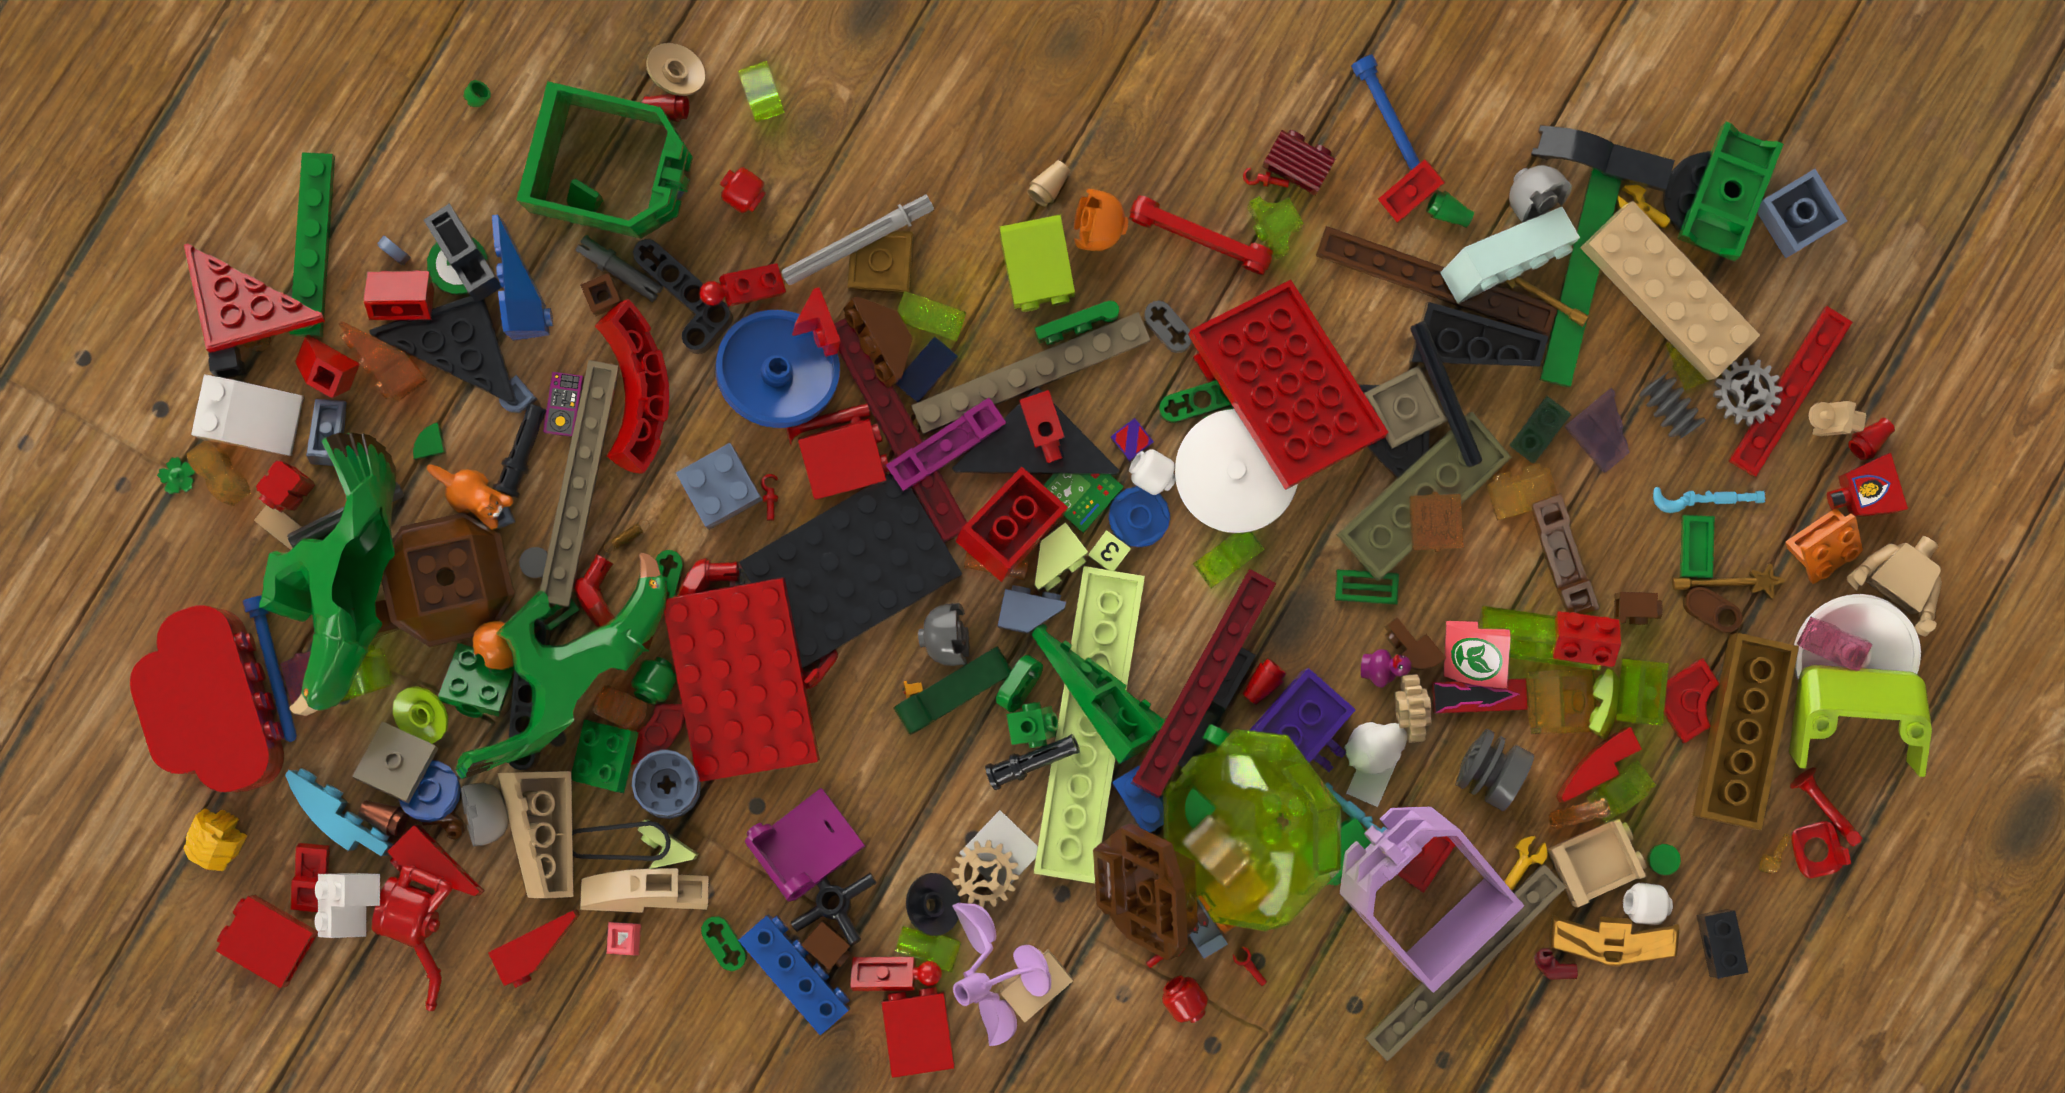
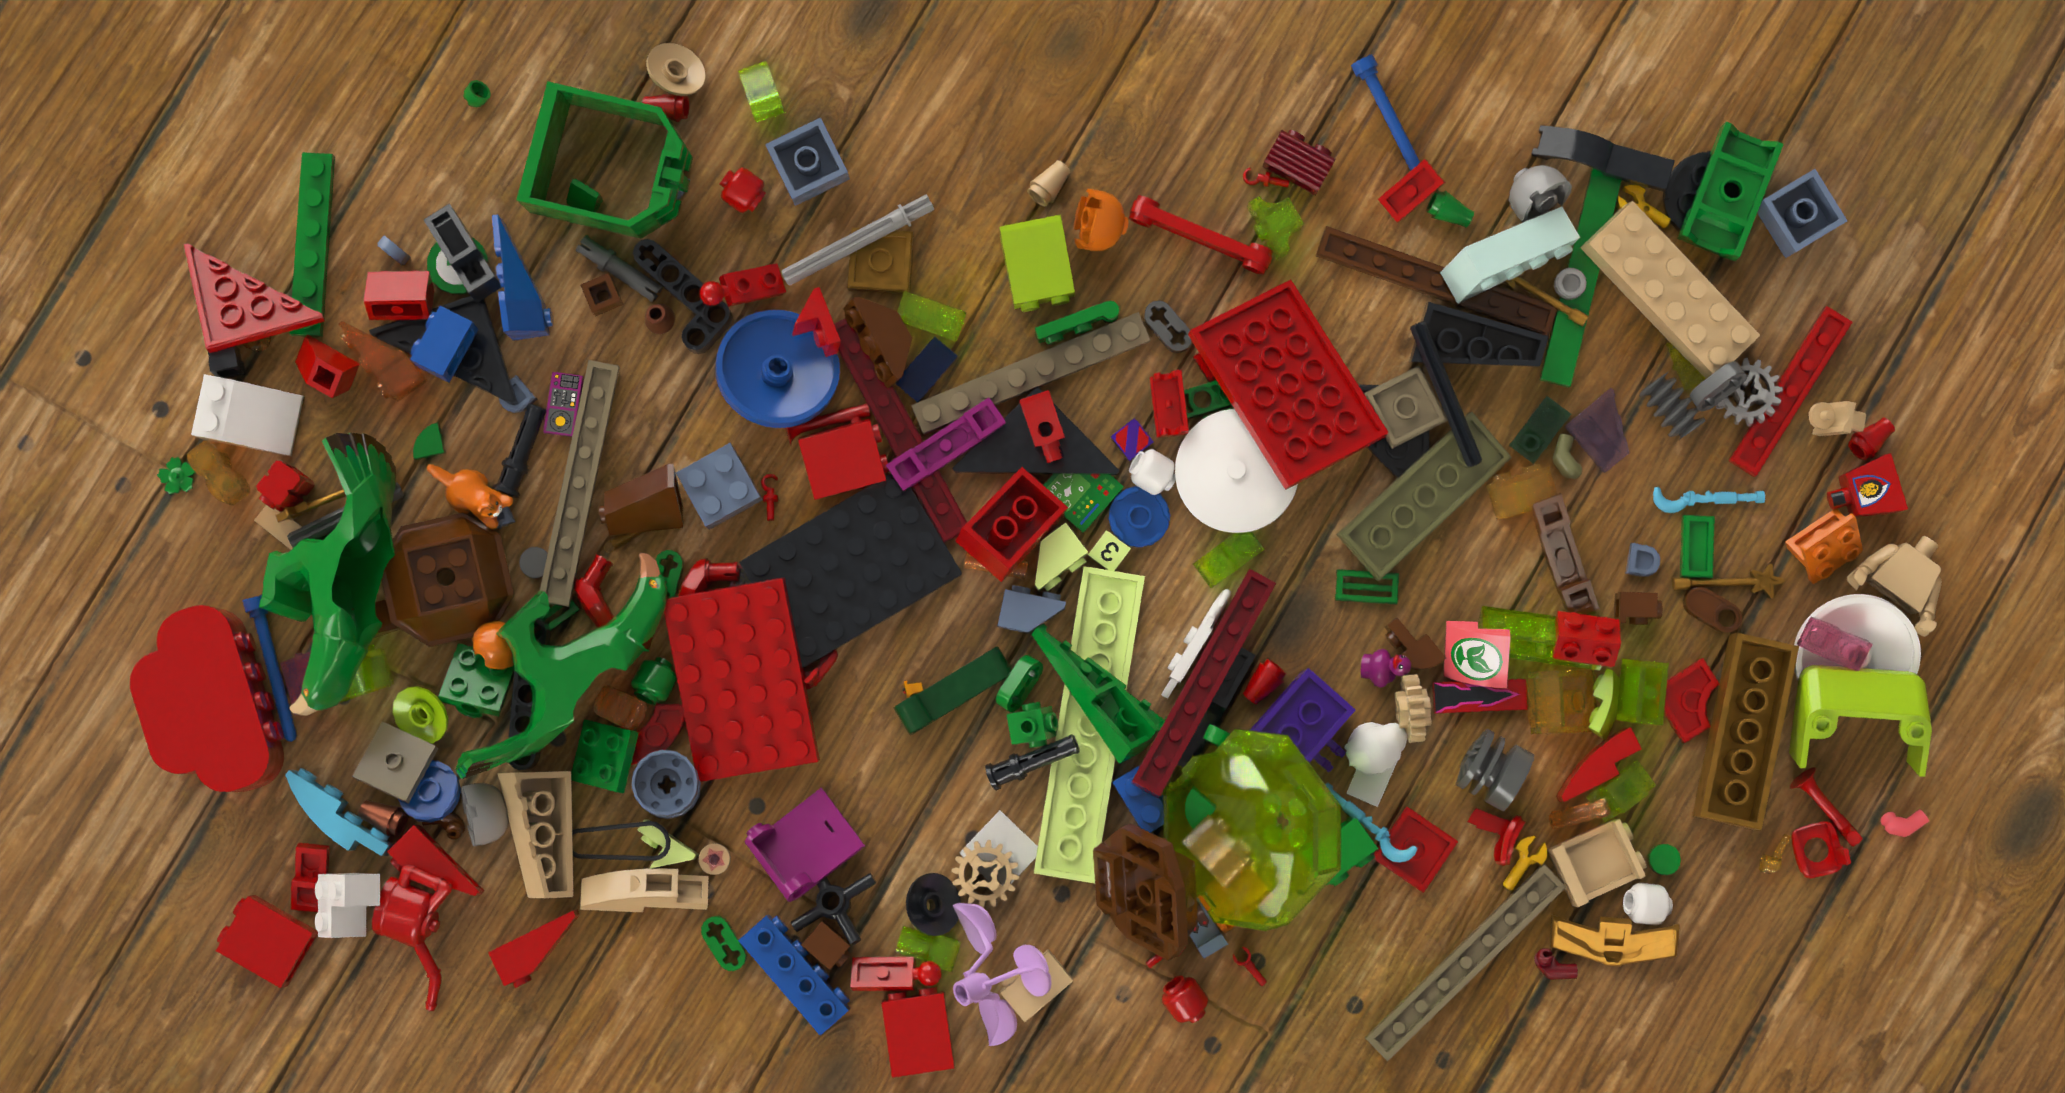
yellow hair [183,808,247,871] -> none
sand blue slope [306,399,347,466] -> none
red brick [595,299,669,474] -> none
coral tile [606,922,641,956] -> none
dark grey cylinder [918,603,969,666] -> none
lavender container [1340,807,1524,993] -> none
clear orange piece [1409,492,1464,552] -> none
black brick [1696,909,1749,979] -> none
none -> pearl gold piece [275,489,346,523]
none -> blue brick [410,306,479,383]
none -> reddish brown slope [599,464,683,536]
none -> copper cone [645,304,675,334]
none -> tan tile [699,843,731,875]
none -> sand blue brick [765,117,850,206]
none -> red hinge [1149,369,1189,438]
none -> white plate [1161,589,1231,699]
none -> red piece [1467,808,1526,866]
none -> olive arm [1553,434,1582,479]
none -> light grey tile [1554,268,1587,300]
none -> sand blue tile [1625,543,1660,577]
none -> dark grey beam [1690,362,1747,411]
none -> coral arm [1880,809,1929,837]

